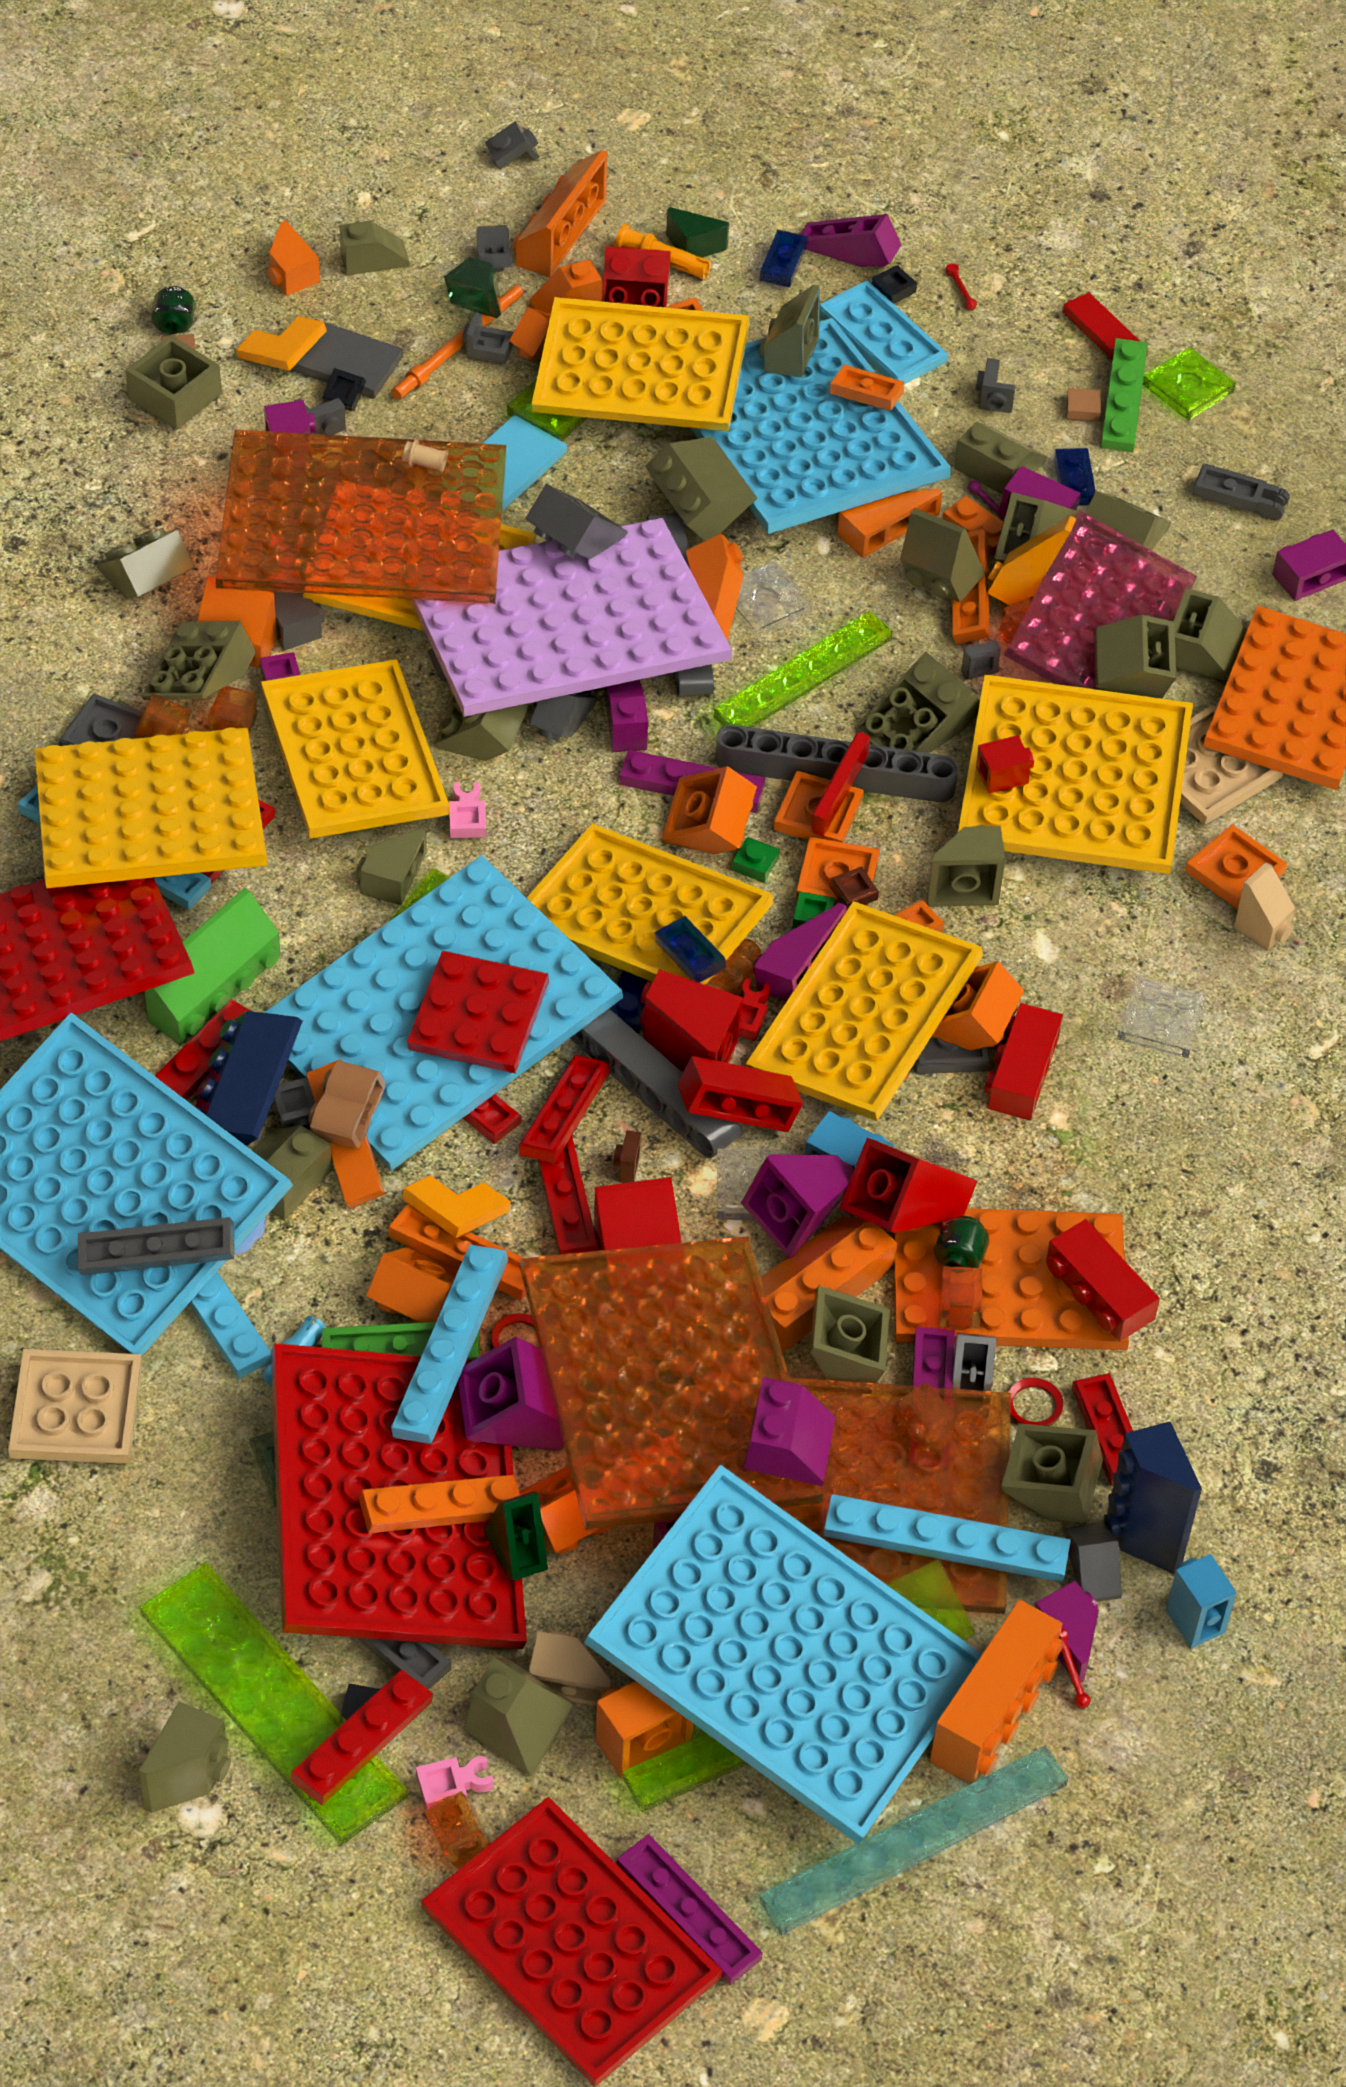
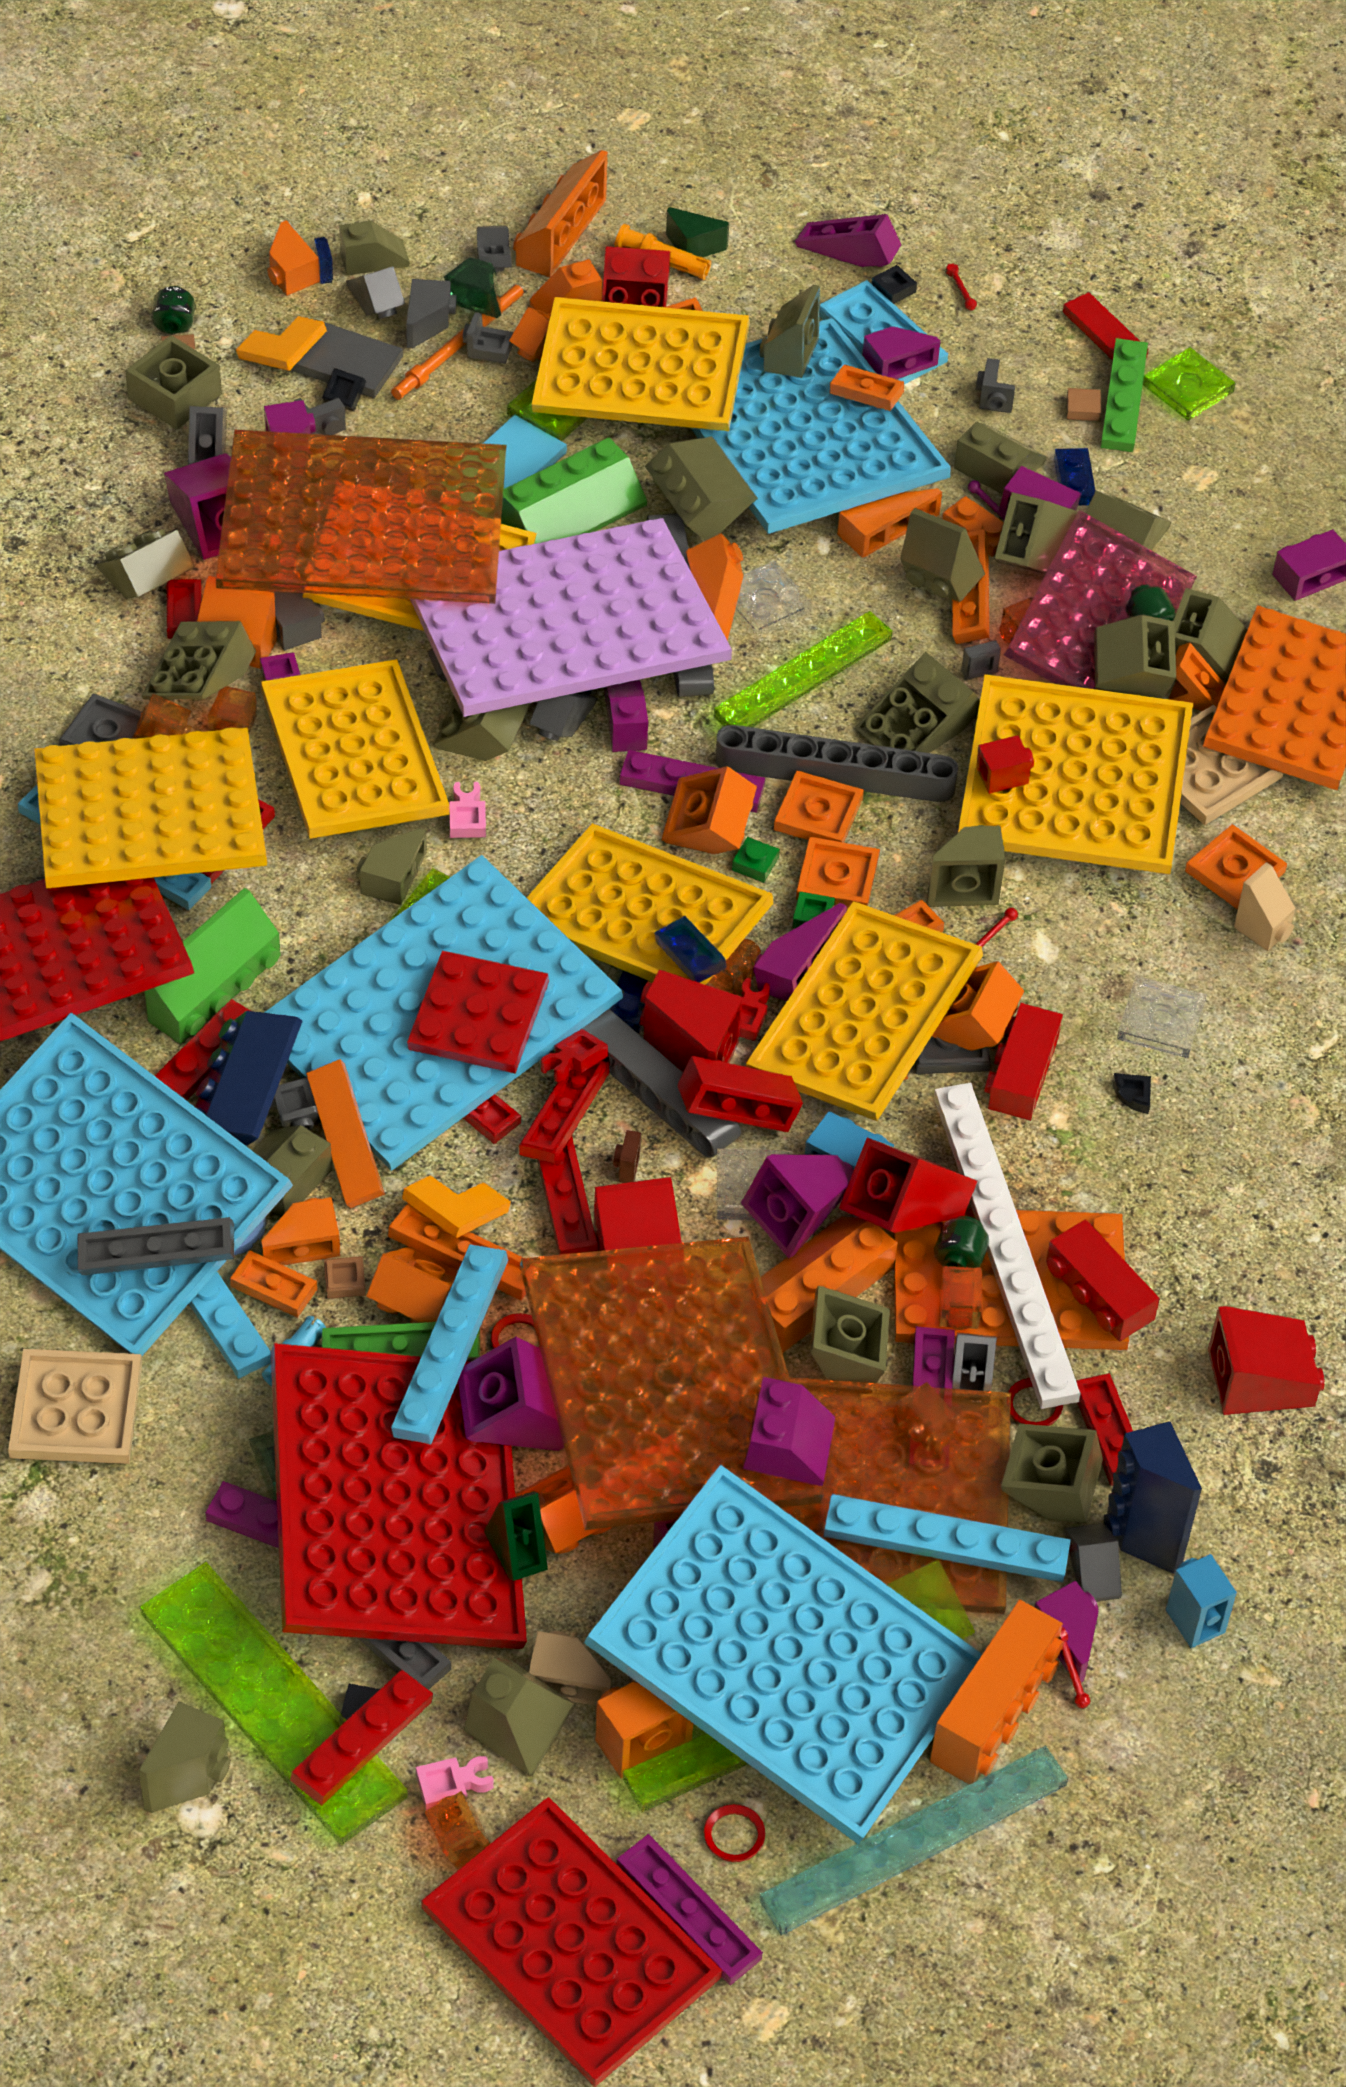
medium nougat brick [309,1060,386,1149] -> none
orange plate [358,1475,520,1533] -> none
tan pin [402,440,448,472] -> none
dark grey bracket [485,121,540,169] -> none
dark grey slope [525,484,628,559] -> none
clear blue plate [759,229,808,288] -> none
red tile [812,732,870,837] -> none
copper tile [829,866,879,910] -> none
light orange slope [987,515,1076,613] -> none
dark grey hinge [1192,464,1290,521] -> none
none -> magenta slope [164,453,266,560]
none -> red tile [167,579,202,639]
none -> dark grey slope [188,406,227,465]
none -> magenta plate [205,1481,279,1548]
none -> orange plate [230,1250,317,1318]
none -> orange slope [261,1197,340,1265]
none -> clear blue tile [314,237,333,284]
none -> medium nougat tile [324,1256,366,1299]
none -> slope [346,266,405,319]
none -> dark grey slope [406,279,457,348]
none -> slope [499,437,647,544]
none -> red plate [540,1029,608,1082]
none -> red piece [704,1804,765,1862]
none -> magenta slope [862,326,940,379]
none -> white plate [934,1083,1080,1409]
none -> red hinge [975,908,1018,947]
none -> black tile [1112,1073,1151,1114]
none -> dark green head [1125,584,1176,621]
none -> orange slope [1169,642,1226,711]
none -> red slope [1208,1306,1325,1415]

